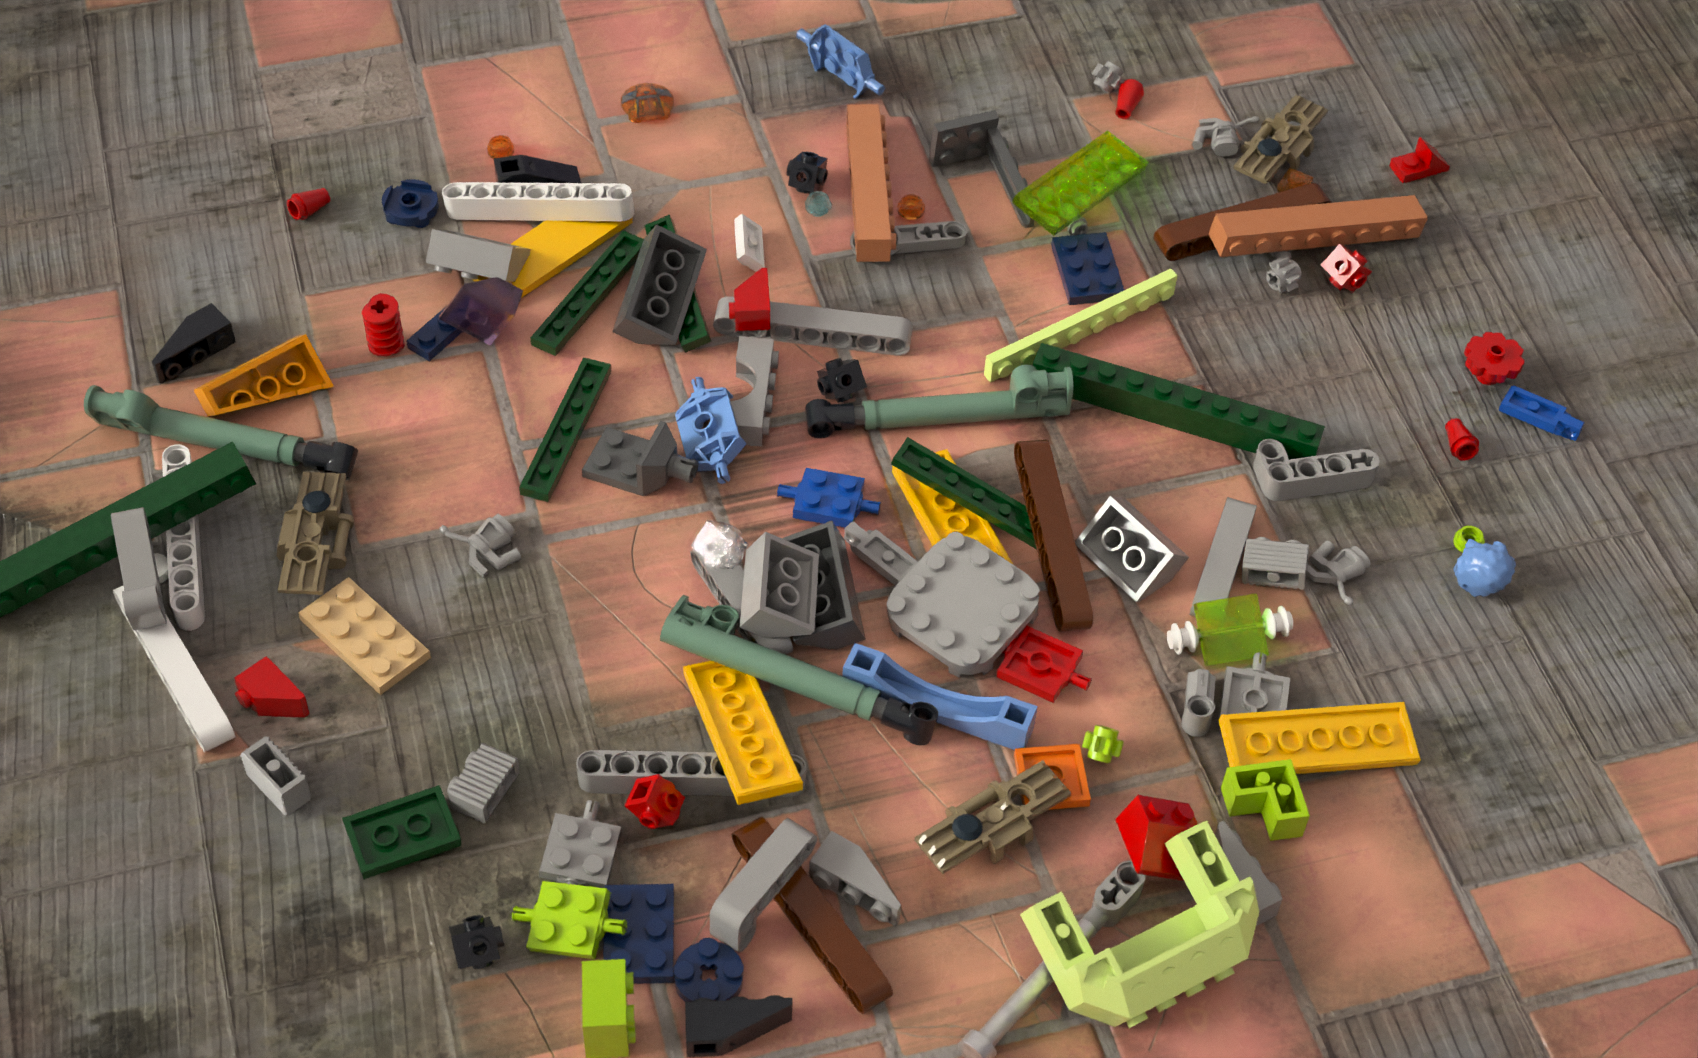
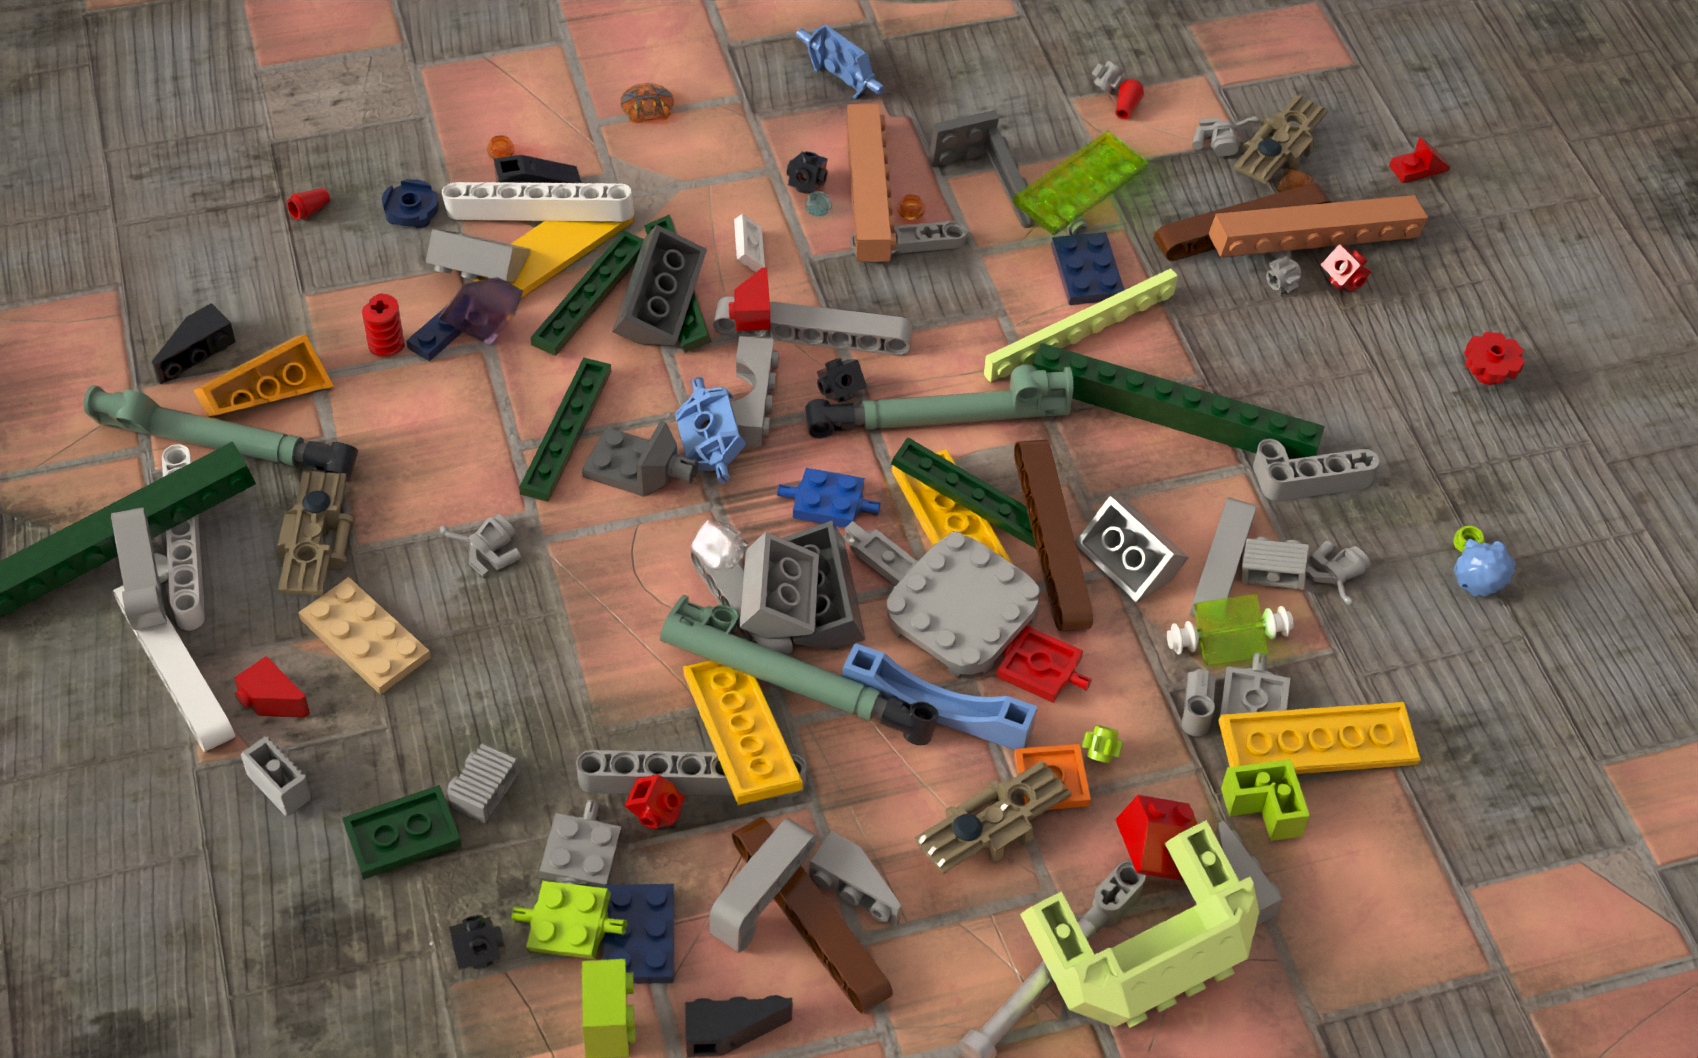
dark blue plate [673,938,744,1002] -> none
red cone [1445,418,1479,461] -> none
blue hinge [1498,385,1584,441] -> none

